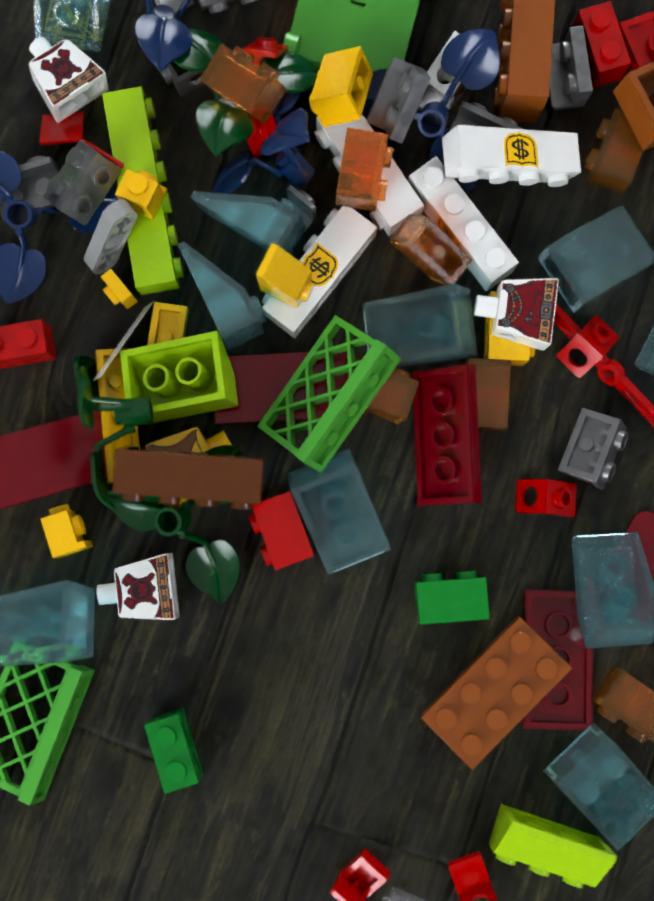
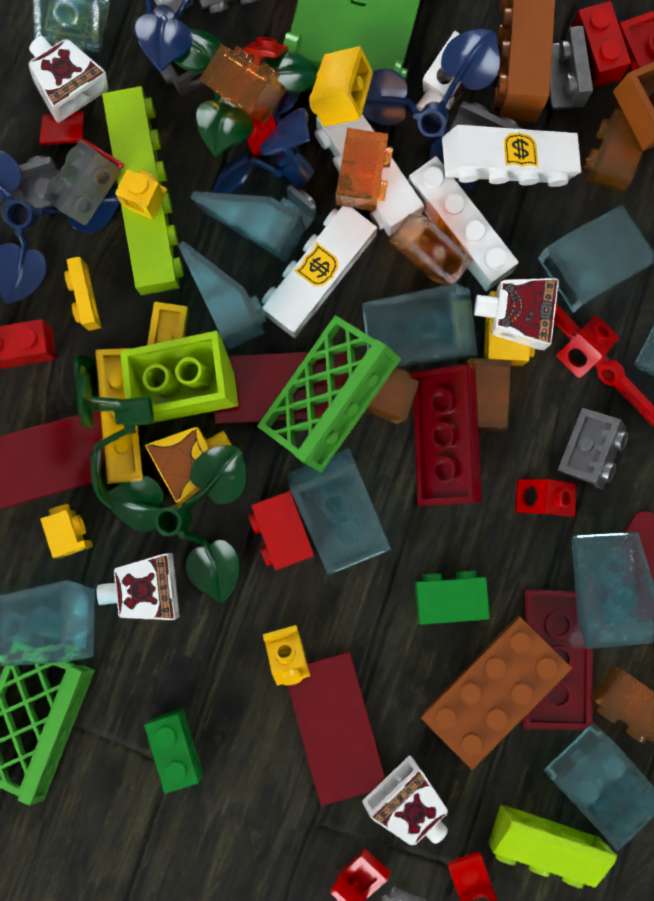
light grey beam [84,199,137,275] -> none
white sticker [92,301,154,382] -> none
yellow plate [101,269,138,310] -> none
reddish brown wedge [113,446,264,509] -> none
yellow slope [256,243,315,308] -> none
flat silver bracket [367,57,431,144] -> none
none -> yellow plate [64,256,102,331]
none -> yellow brick [263,625,310,686]
none -> dark red tile [288,651,385,806]
none -> white torso [362,755,448,845]

